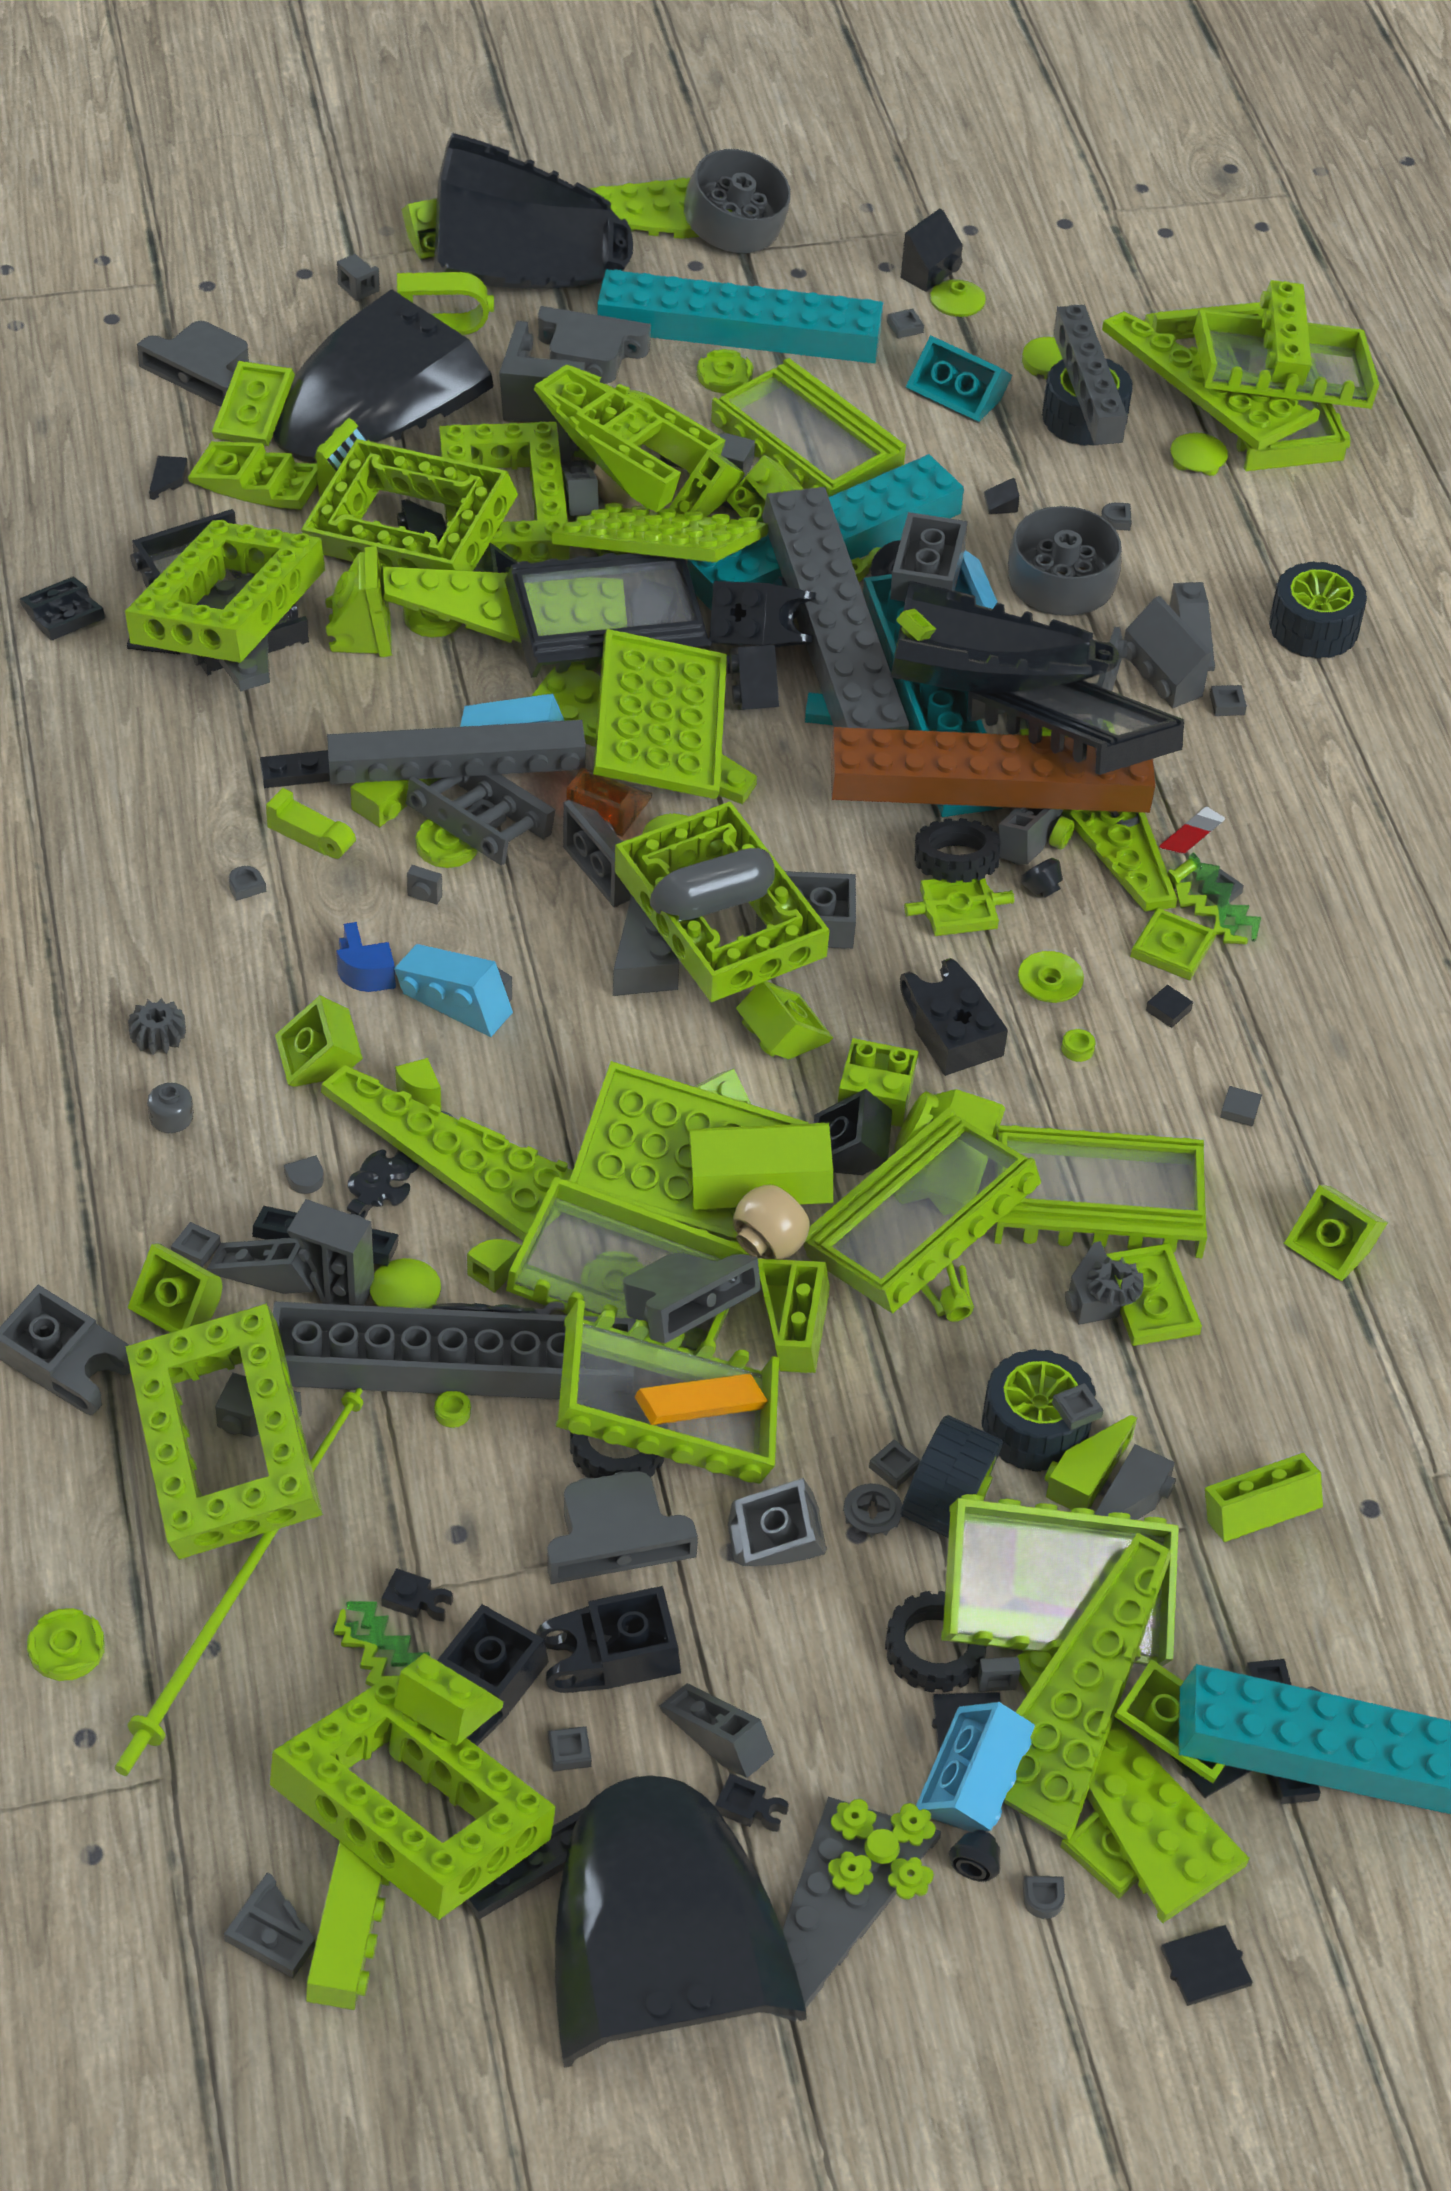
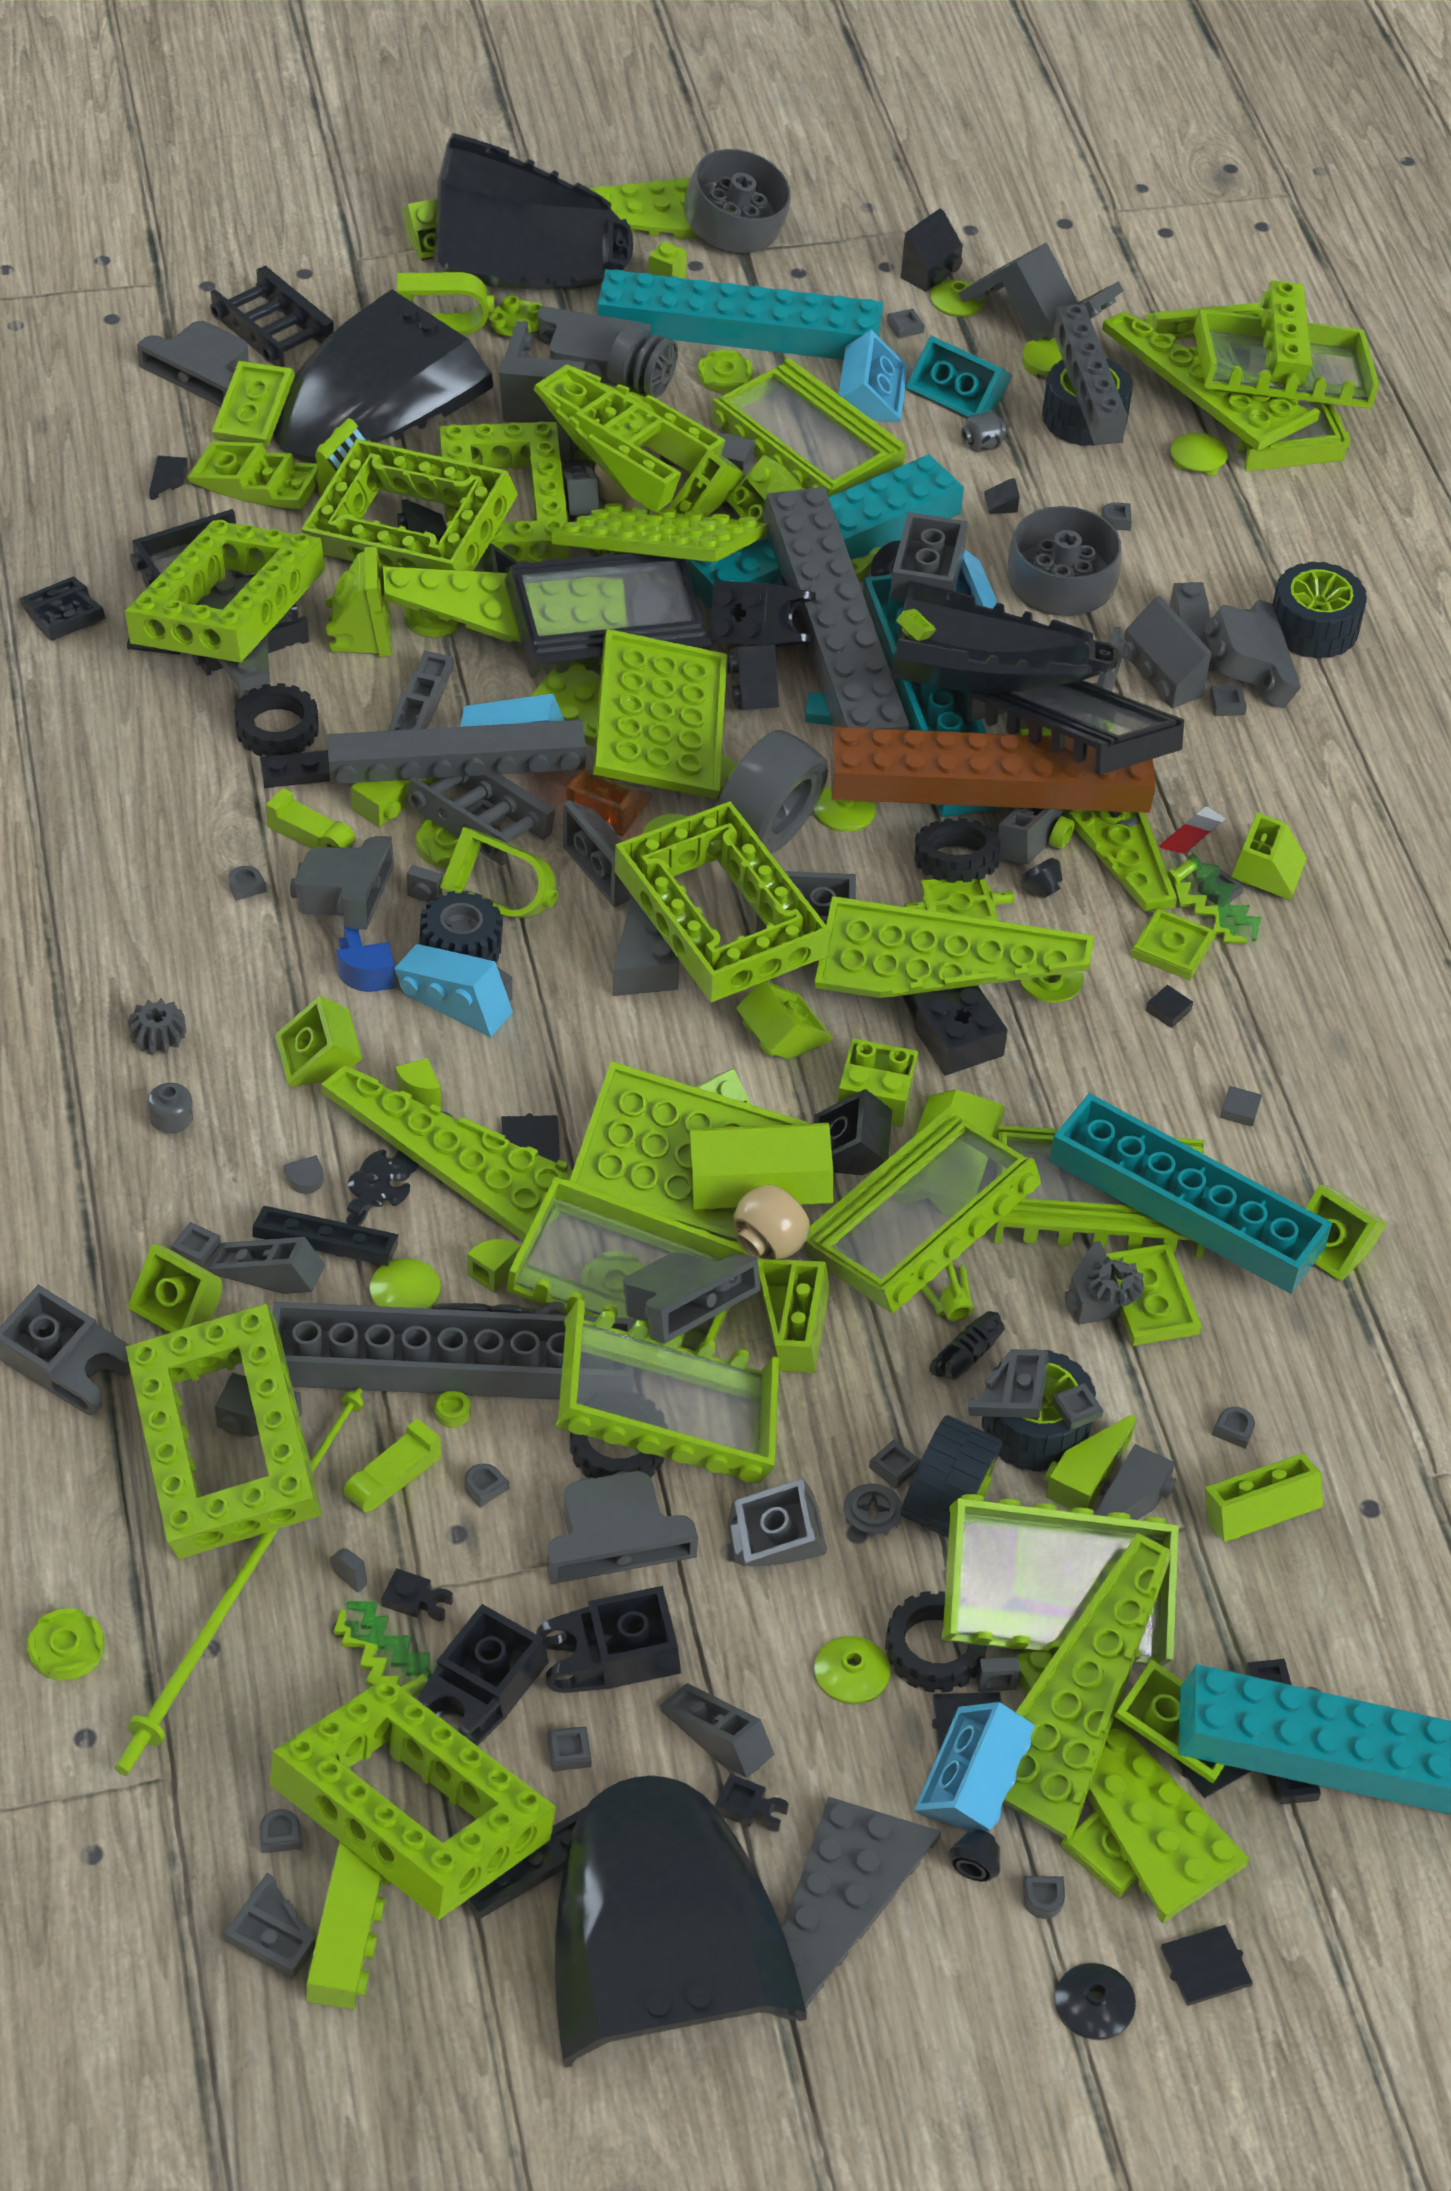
dark grey wedge [287,1199,374,1306] -> none
dark grey brick [337,254,380,301] -> none
lime slope [394,1653,504,1746] -> none
light orange tile [634,1373,768,1425] -> none
dark grey brick [650,848,775,920] -> none
lime plant [828,1799,936,1900] -> none
lime tile [894,1091,939,1152] -> none
lime tile [1061,1029,1096,1062] -> none
none -> black fence [210,265,334,367]
none -> black tyre [234,683,319,756]
none -> dark grey tile [260,1809,302,1853]
none -> dark grey brick [290,836,395,929]
none -> dark grey tile [330,1548,367,1592]
none -> lime leg [343,1418,441,1513]
none -> dark grey slope [388,650,455,731]
none -> black wheel [419,891,503,963]
none -> lime window [440,827,558,918]
none -> dark grey tile [465,1464,509,1507]
none -> lime dish [489,295,543,336]
none -> black piece [501,1113,560,1163]
none -> dark grey wheel [607,324,678,398]
none -> lime brick [648,241,687,278]
none -> dark grey wheel [717,730,828,854]
none -> lime dish [813,786,876,832]
none -> lime dish [814,1636,891,1704]
none -> lime wing [815,896,1095,998]
none -> medium azure slope [838,330,908,423]
none -> black hinge [929,1311,1005,1380]
none -> dark grey bracket [958,243,1124,341]
none -> dark grey head [961,412,1006,452]
none -> dark grey wing [968,1349,1049,1418]
none -> teal brick [1049,1093,1332,1294]
none -> black dish [1055,1963,1136,2040]
none -> dark grey brick [1204,600,1301,708]
none -> dark grey tile [1212,1407,1255,1449]
none -> lime slope [1231,812,1307,900]

